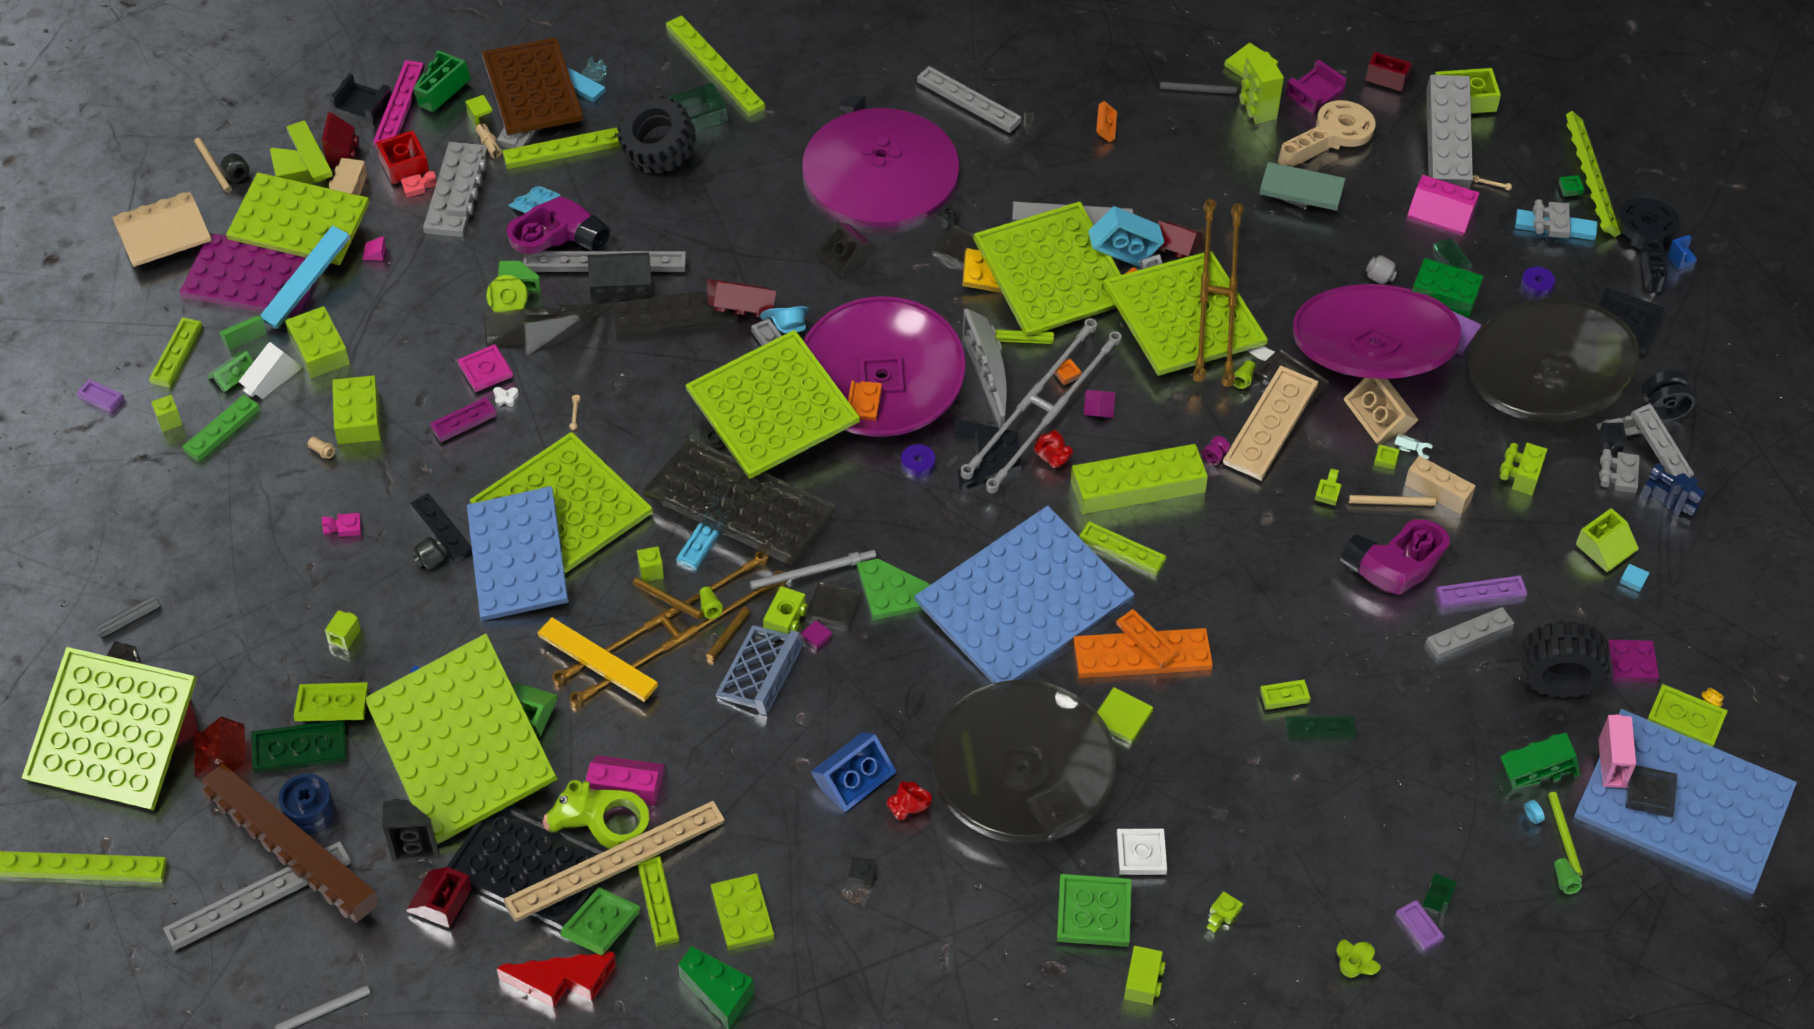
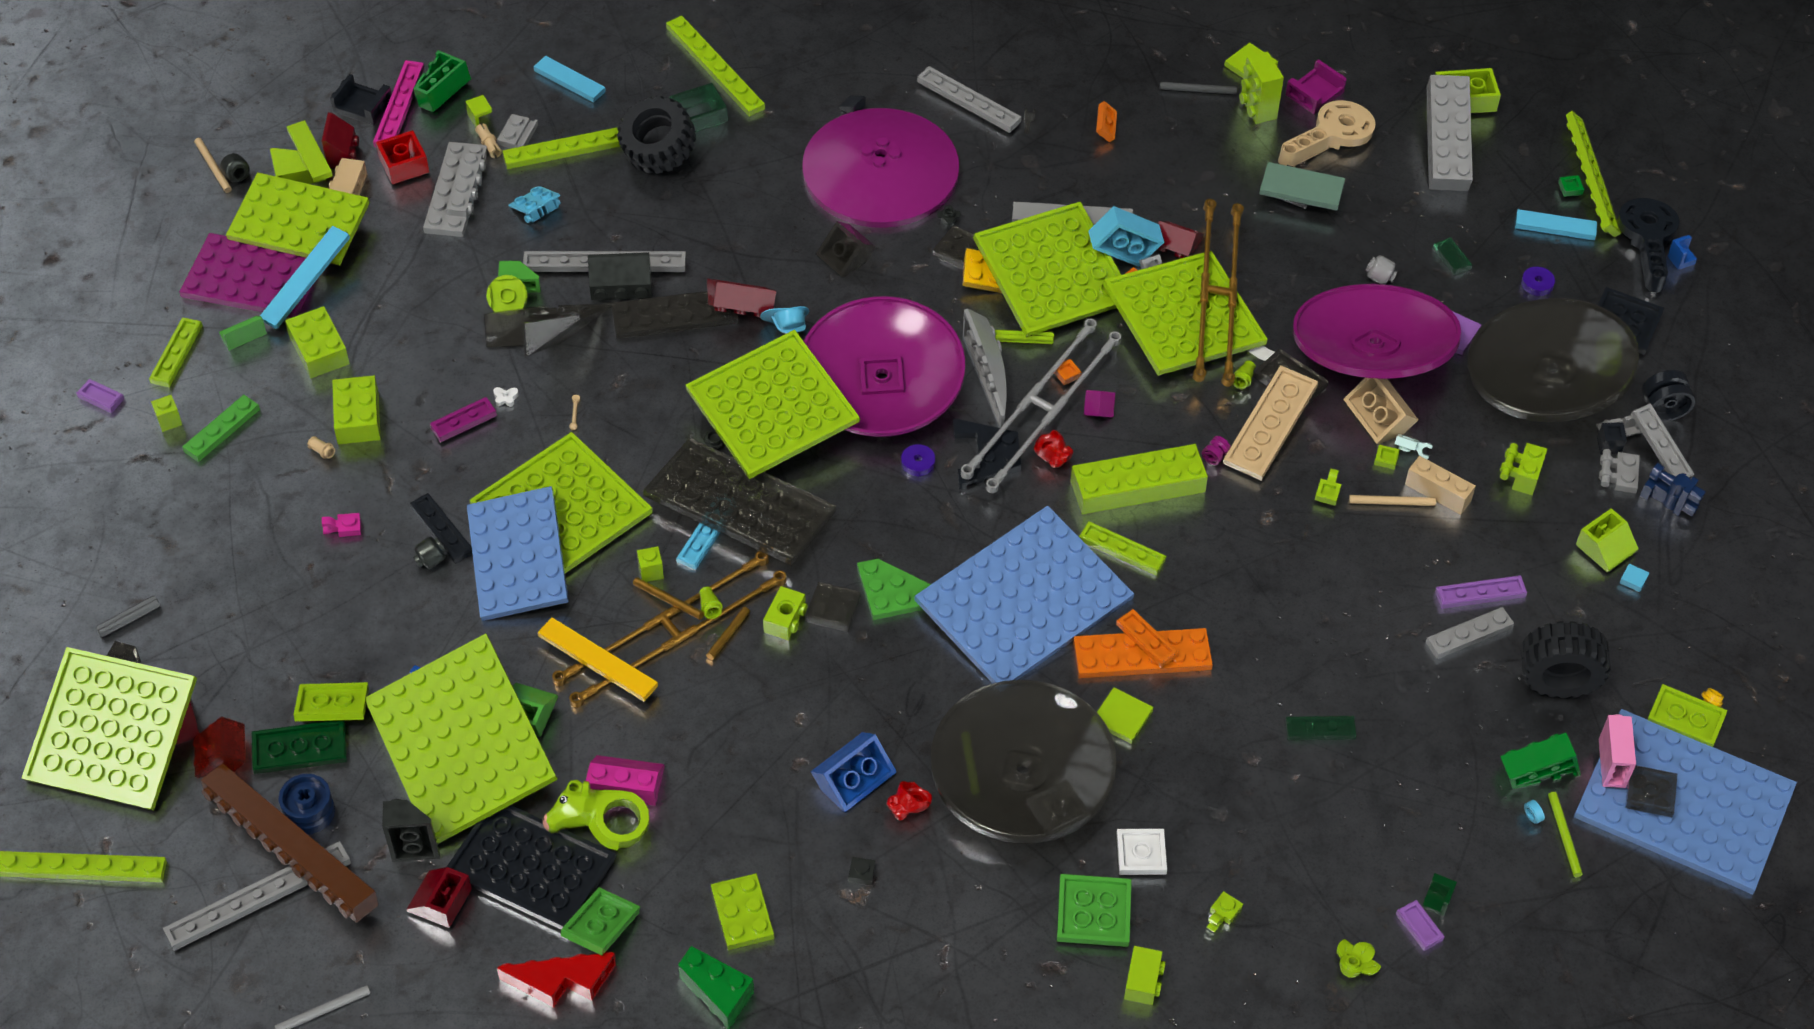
tan slope [112,192,212,267] -> none
bright green panel [206,351,254,392] -> none
white slope [239,342,303,399] -> none
lime brick [325,610,361,650] -> none
dark pink slope [363,237,386,261] -> none
coral plate [401,171,437,198] -> none
dark pink plate [457,344,513,392] -> none
reddish brown plate [482,37,583,135] -> none
tan plate [504,801,725,922] -> none
magenta piece [506,197,611,254] -> none
clear light blue tile [582,57,608,82] -> none
lime tile [637,856,680,947] -> none
sand blue fence [716,625,803,715] -> none
light grey bar [750,550,876,590] -> none
light grey plate [751,318,782,346] -> none
magenta tile [801,620,832,650] -> none
orange plate [848,380,882,421] -> none
lime plate [1260,679,1310,710] -> none
magenta piece [1340,519,1450,595] -> none
dark red slope [1365,52,1414,92] -> none
dark pink slope [1407,175,1479,235] -> none
green brick [1412,258,1483,319] -> none
tan hinge [1472,175,1512,191] -> none
light grey plate [1533,199,1570,238] -> none
bright green cone [1554,858,1582,894] -> none
magenta plate [1608,640,1659,683] -> none

